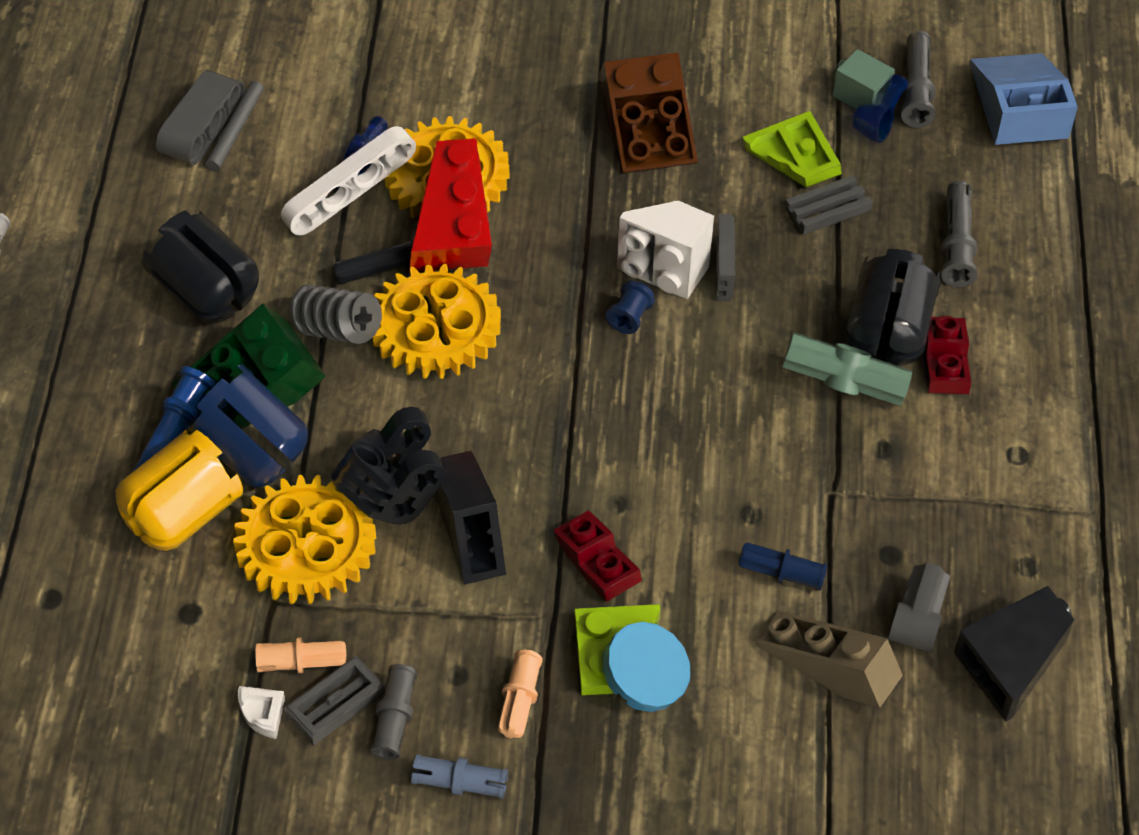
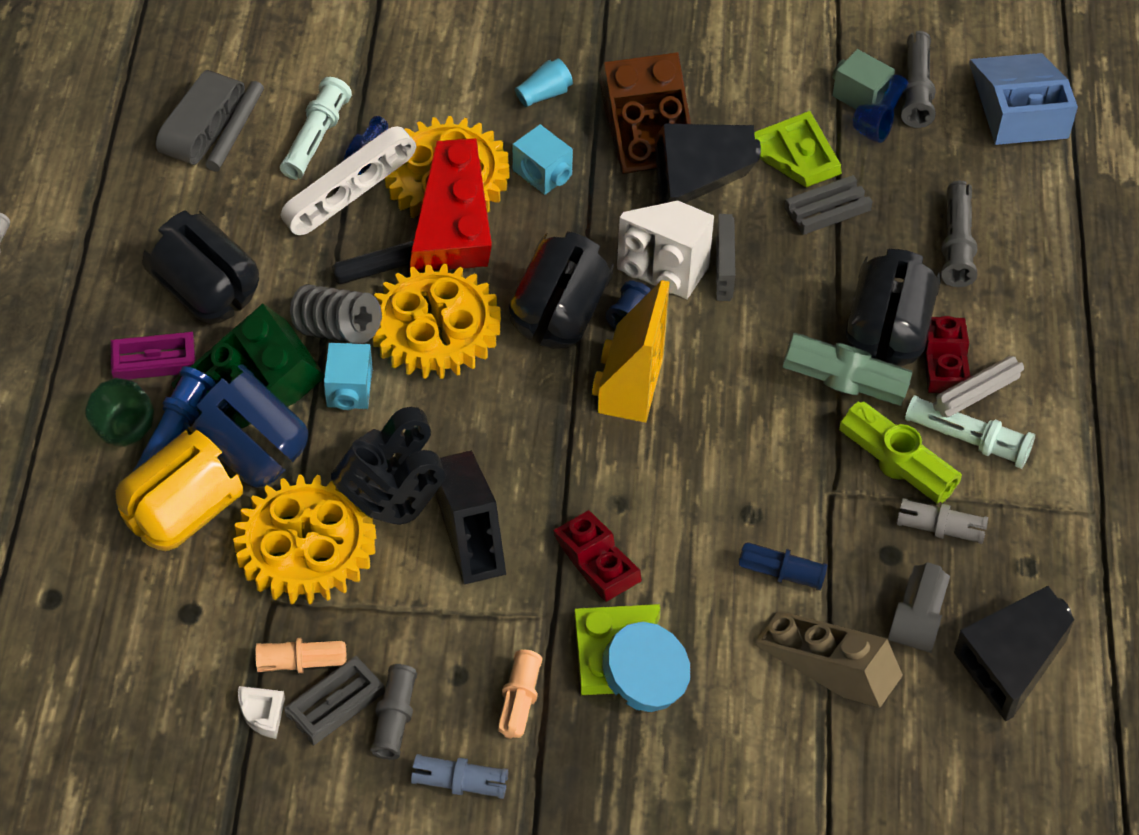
none -> clear green hair [85,377,154,447]
none -> magenta tile [111,332,196,381]
none -> light aqua pin [280,77,352,180]
none -> medium azure brick [324,343,372,410]
none -> black cylinder [509,231,614,349]
none -> medium azure brick [512,124,573,195]
none -> medium azure cone [515,58,573,108]
none -> yellow slope [592,280,670,423]
none -> black slope [654,124,761,204]
none -> lime piece [839,401,962,504]
none -> light grey pin [897,498,989,544]
none -> light aqua pin [905,395,1035,469]
none -> light grey axle [933,356,1024,417]

